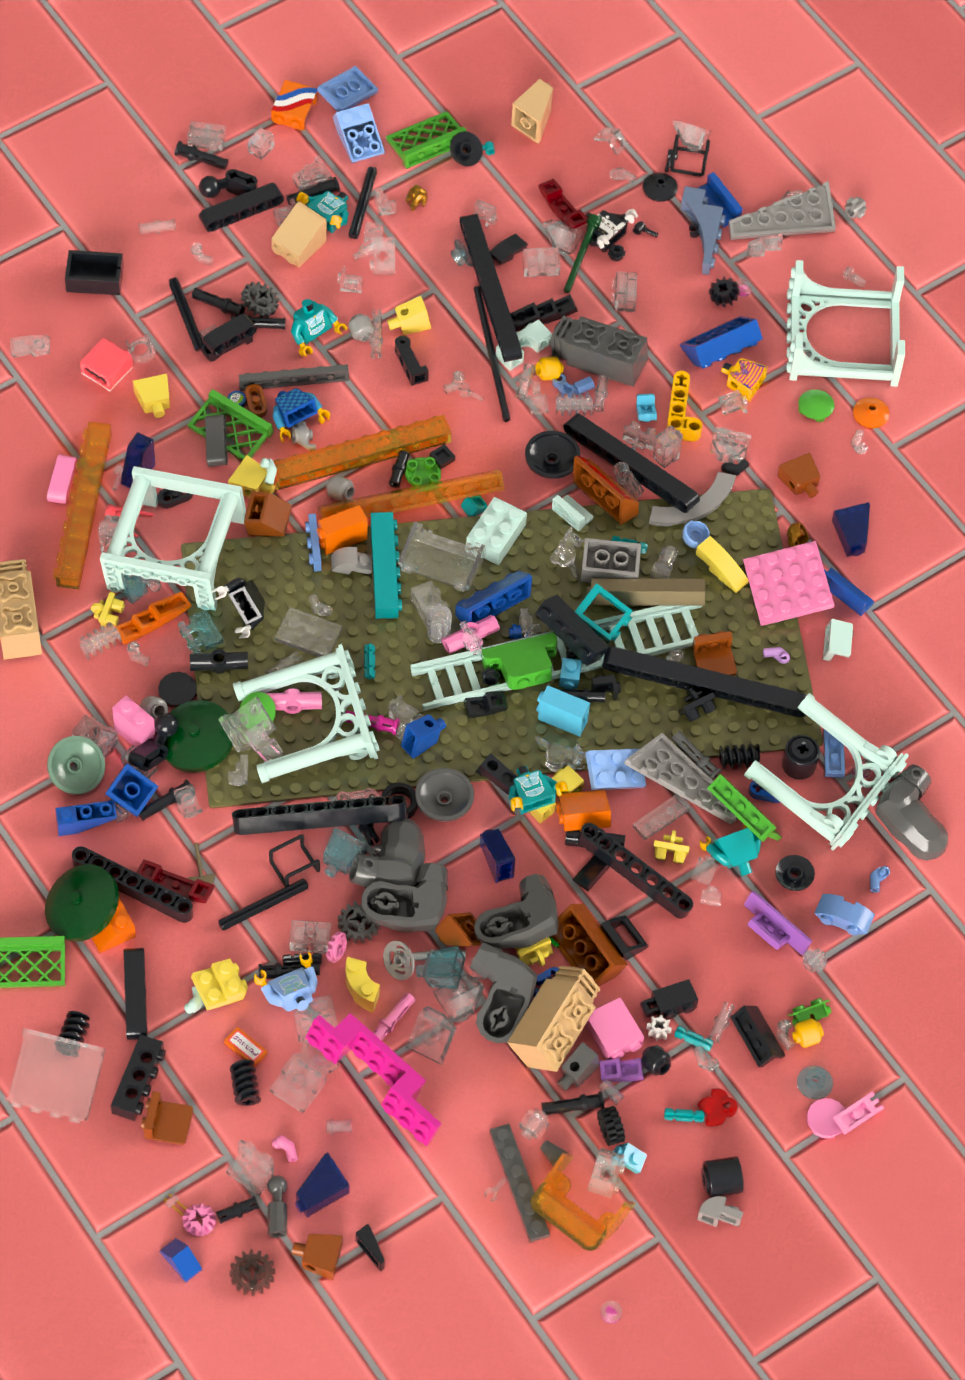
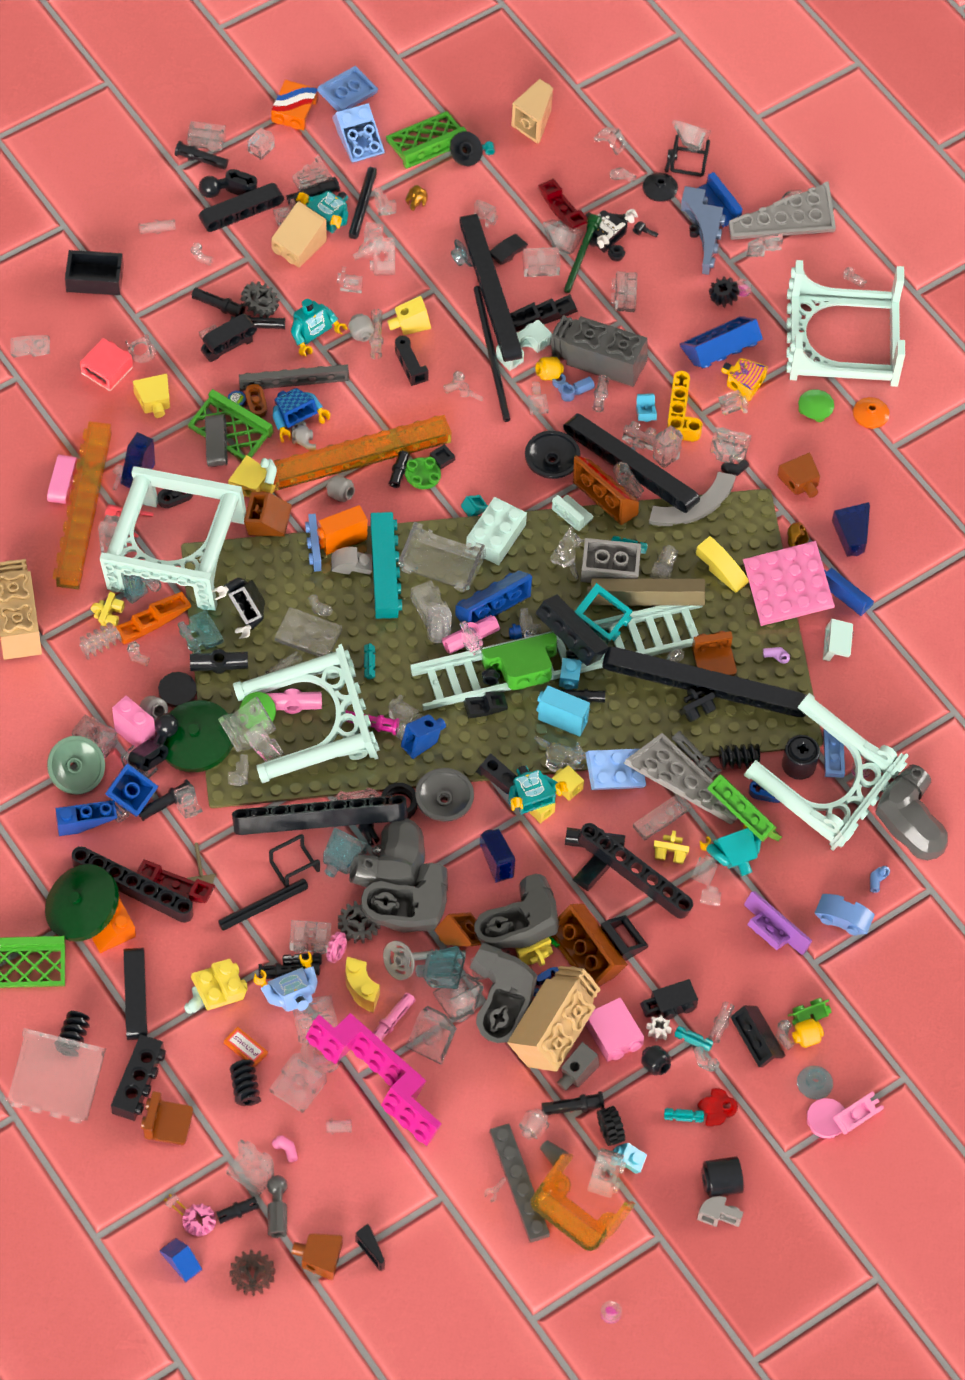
black axle [169,277,204,351] -> none
clear blue slope [295,1153,350,1217] -> none
clear yellow brick [317,469,505,520] -> none
clear pin [516,363,535,400] -> none
clear piece [555,393,593,416] -> none
orange brick [555,790,611,831] -> none
black bracket [591,675,621,701] -> none
clear pin [598,1079,624,1105] -> none
medium lavender slope [599,1058,644,1082] -> none
light blue hair [682,520,710,548] -> none
black dish [775,855,815,891] -> none
clear gear [803,948,827,973] -> none
light grey gear [845,197,867,219] -> none
clear arm [851,430,868,454] -> none

